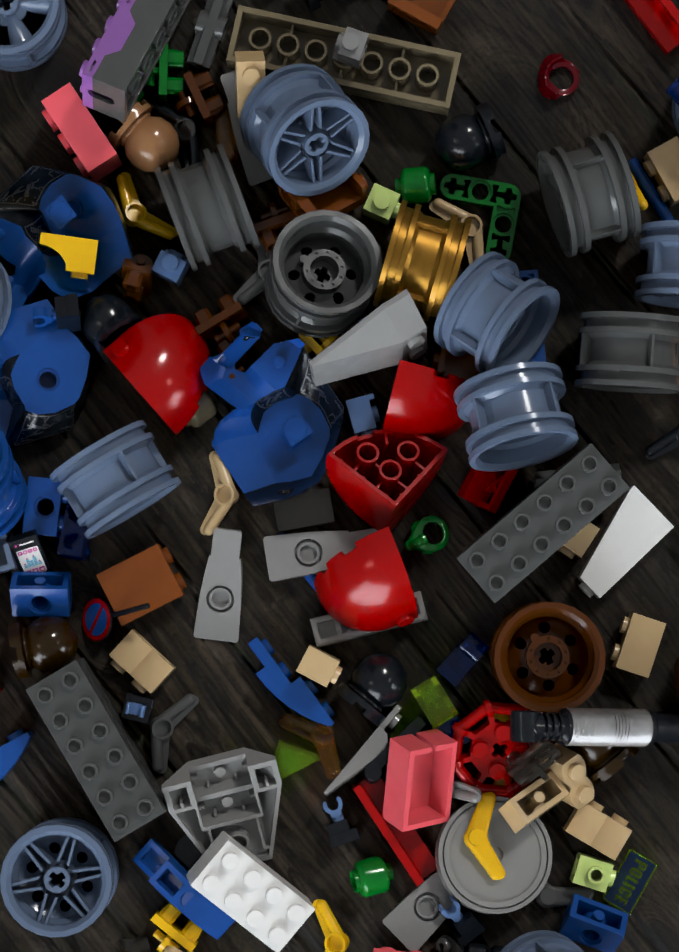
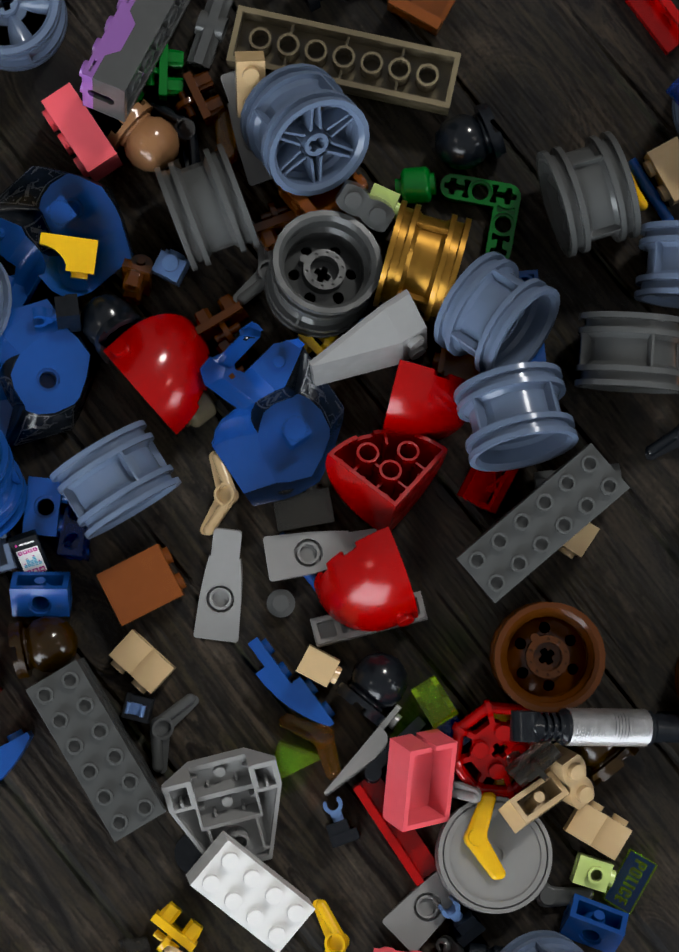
sand blue wheel [0,817,119,938] -> none
piece [82,598,150,641] -> none
yellow piece [116,172,178,240] -> none
blue slope [132,838,235,940] -> none
light grey brick [332,26,369,69] -> none
medium blue brick [345,393,381,436] -> none
green head [349,856,394,898] -> none
green piece [404,515,449,555] -> none
tan piece [429,198,484,265] -> none
clear blue leg [435,632,489,687] -> none
dark red piece [538,53,580,100] -> none
white slope [577,485,674,598] -> none
tan brick [610,612,666,678] -> none
none -> dark grey plate [267,589,295,618]
none -> dark grey brick [335,180,395,232]

